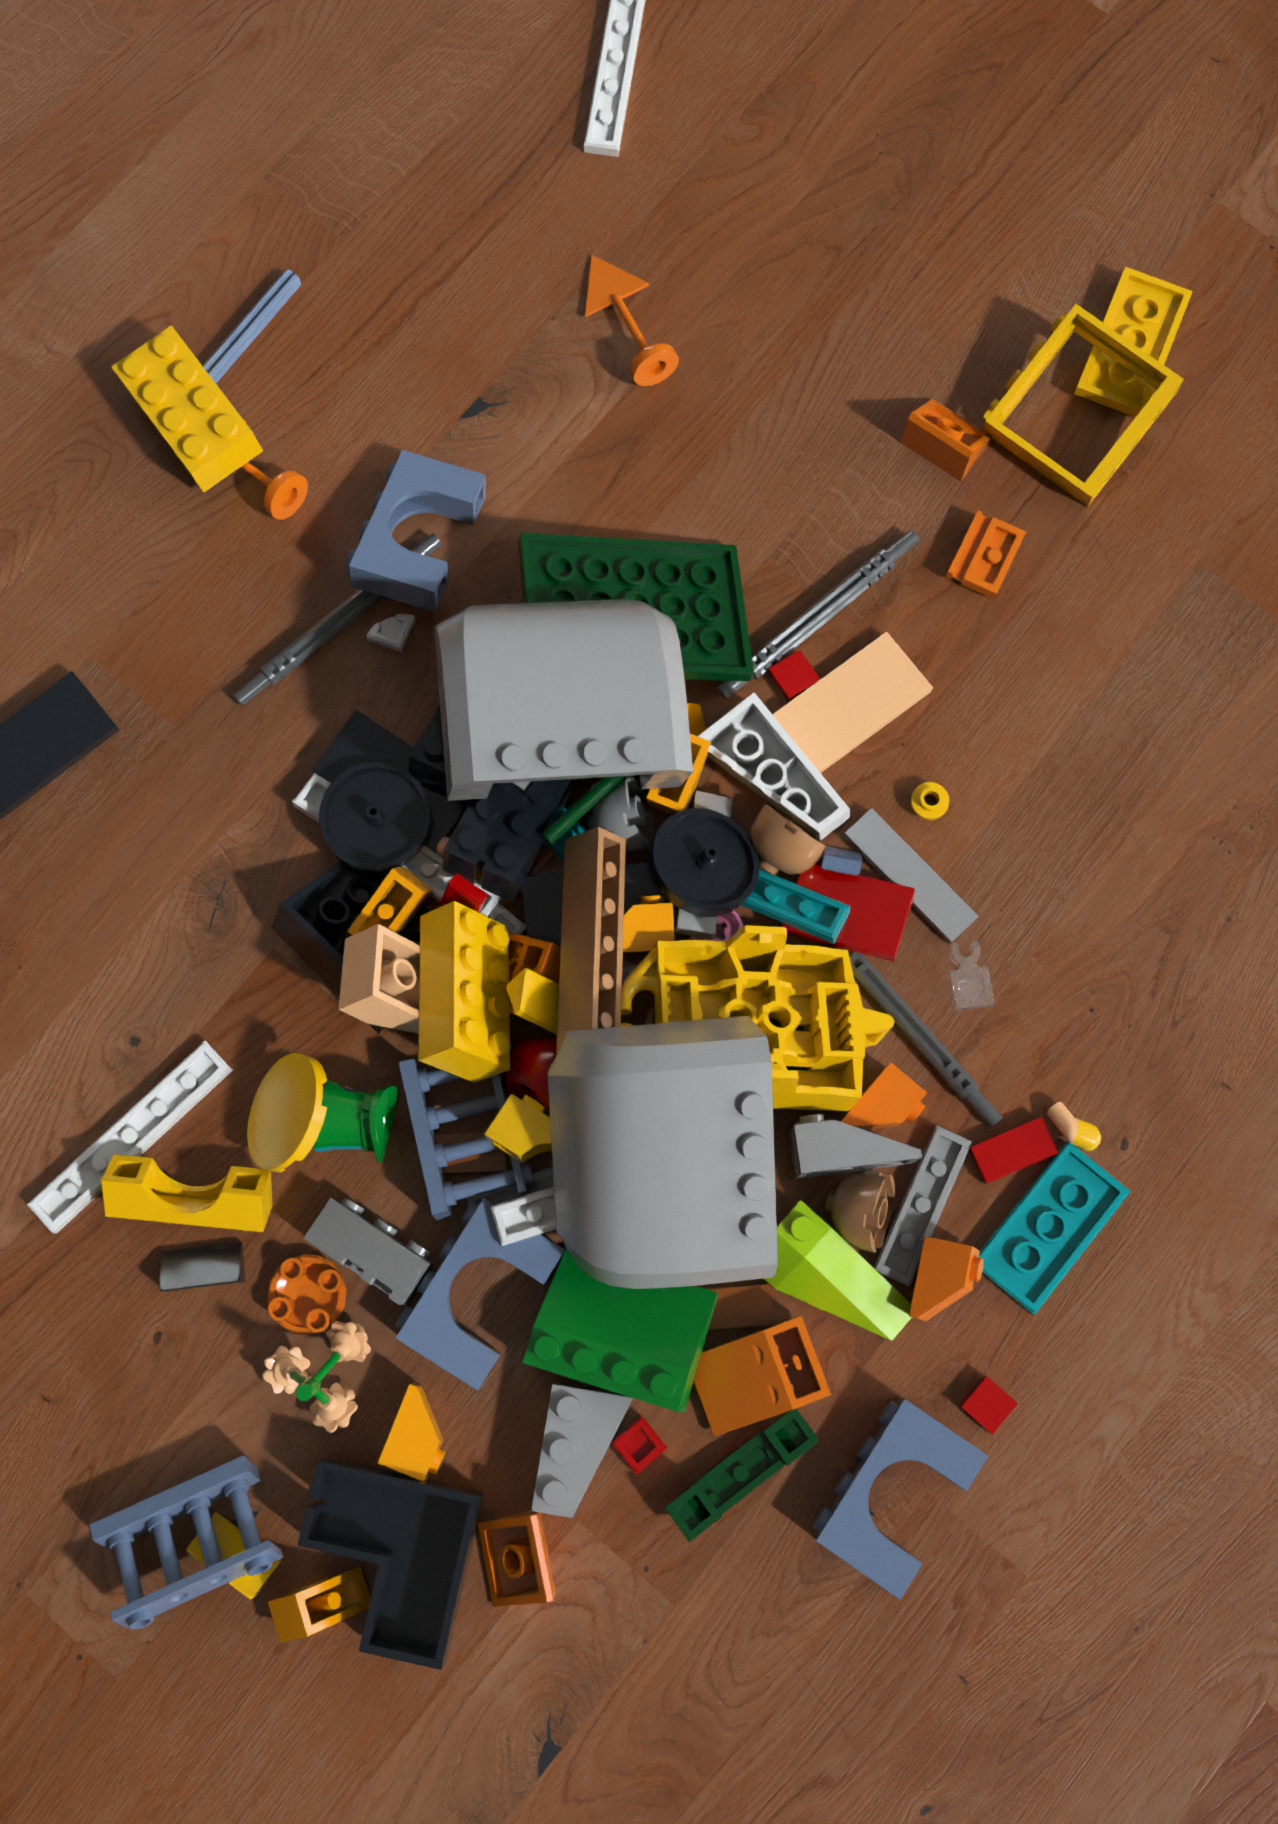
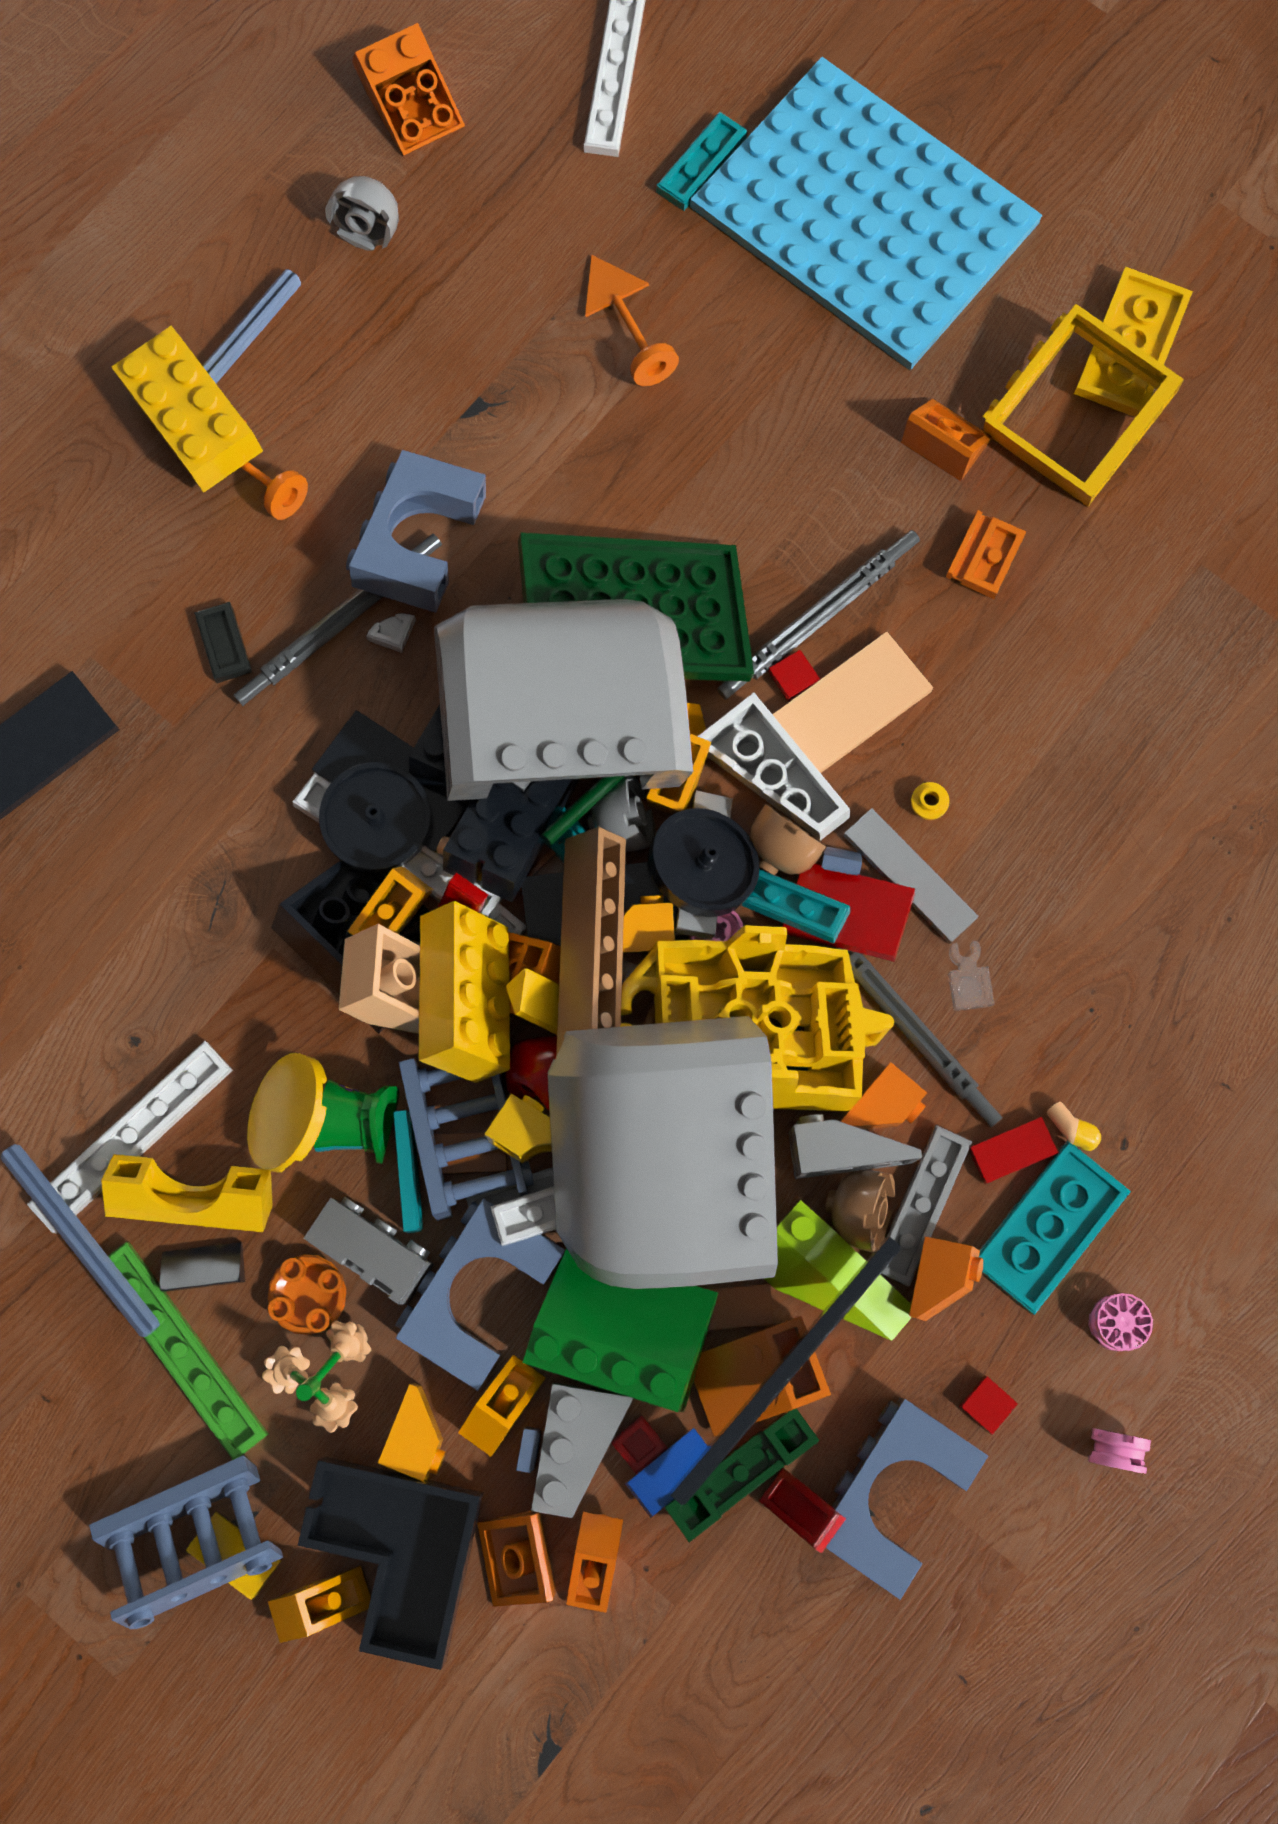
none -> sand blue axle [0,1144,160,1337]
none -> bright green tile [108,1242,269,1460]
none -> pearl dark grey tile [194,602,252,683]
none -> light grey cylinder [325,176,399,250]
none -> orange slope [352,23,465,156]
none -> teal tile [393,1110,424,1233]
none -> light orange slope [458,1355,545,1457]
none -> sand blue tile [516,1426,542,1473]
none -> orange slope [566,1512,623,1613]
none -> blue slope [625,1428,708,1518]
none -> teal tile [656,112,747,211]
none -> black tile [670,1237,901,1505]
none -> medium azure plate [690,57,1042,370]
none -> red tile [759,1468,846,1553]
none -> bright pink wheel [1088,1293,1153,1351]
none -> bright pink wheel [1088,1428,1151,1474]

